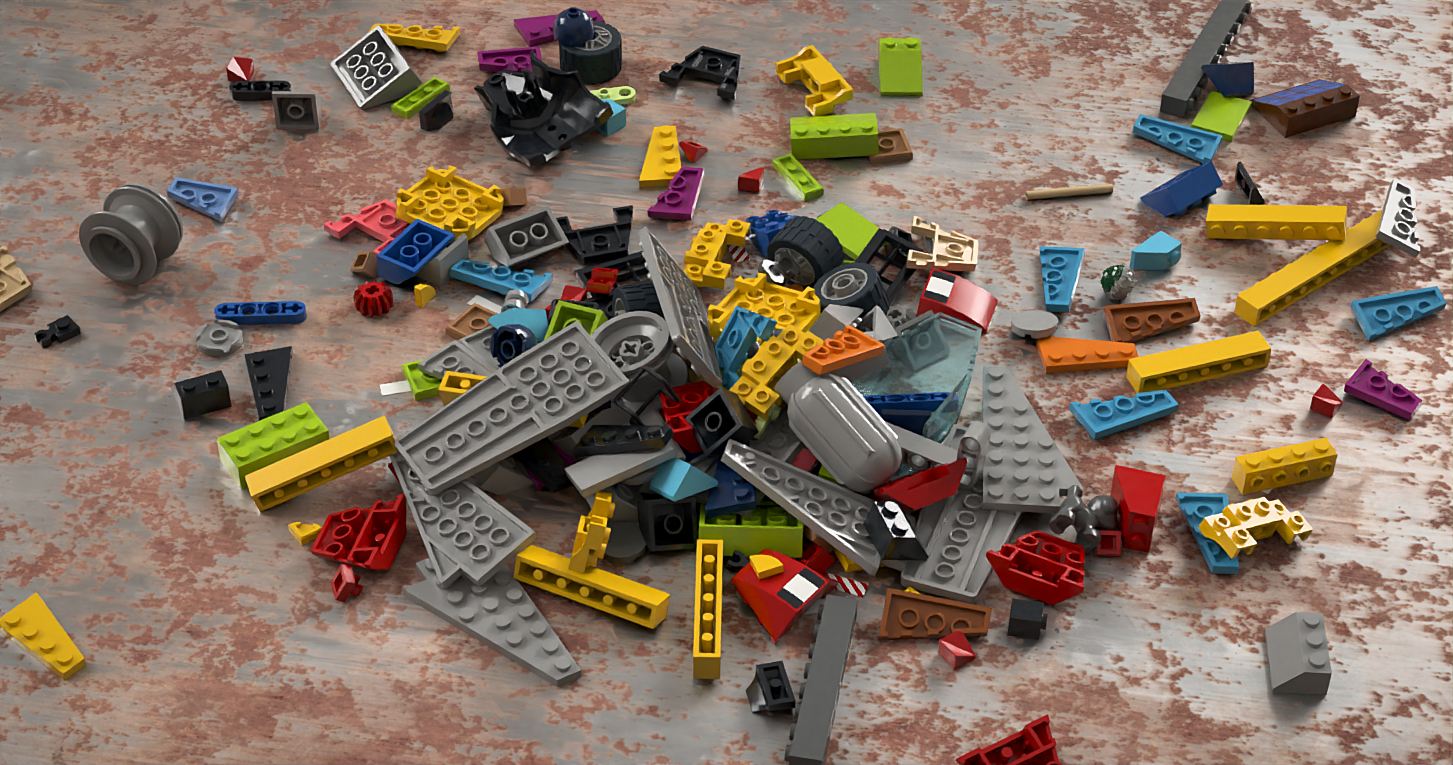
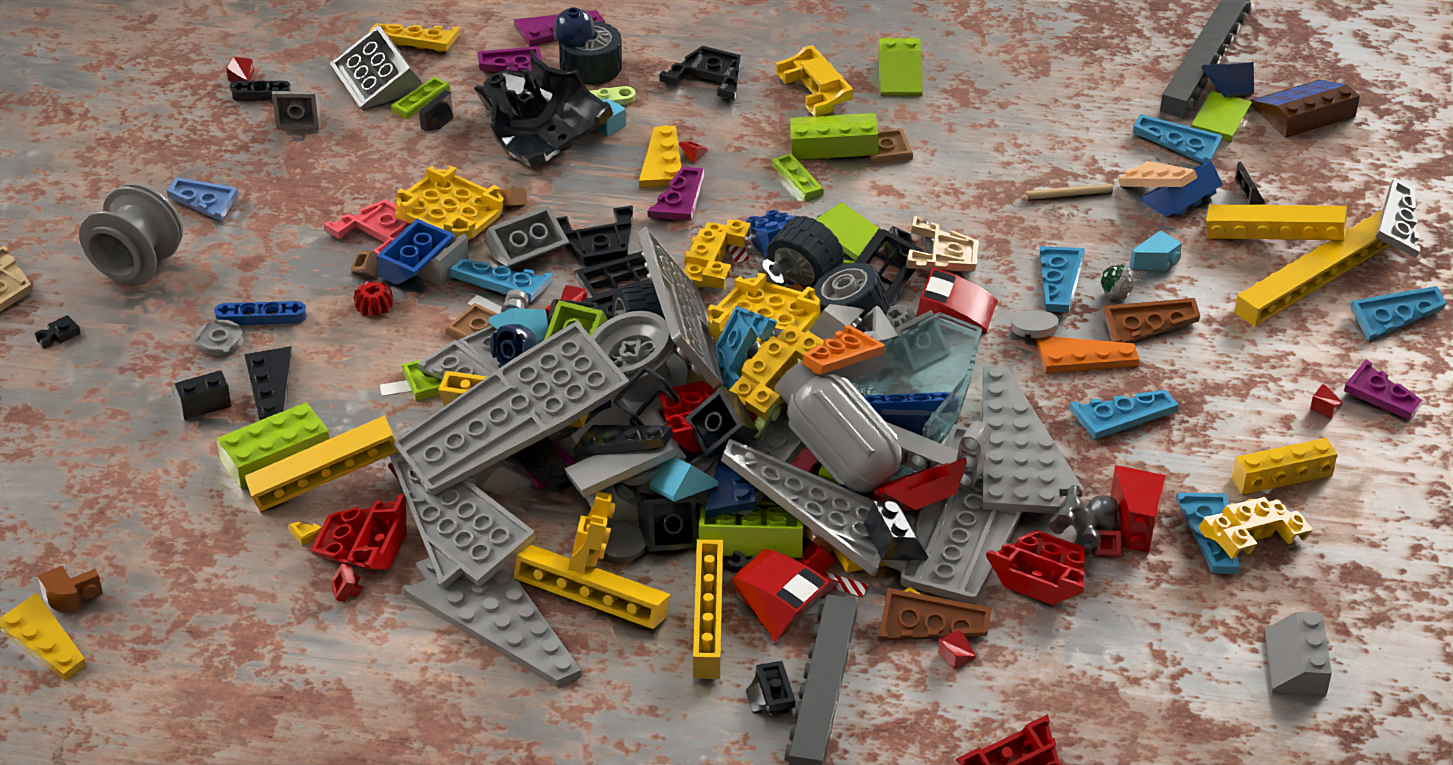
yellow tile [414,284,436,308] -> none
red slope [586,267,618,294] -> none
red slope [738,167,764,192] -> none
yellow tile [749,555,784,579] -> none
black brick [1007,598,1048,640] -> none
yellow brick [1126,331,1272,393] -> none
none -> dark orange brick [38,565,103,613]
none -> light nougat wing [1118,161,1197,187]

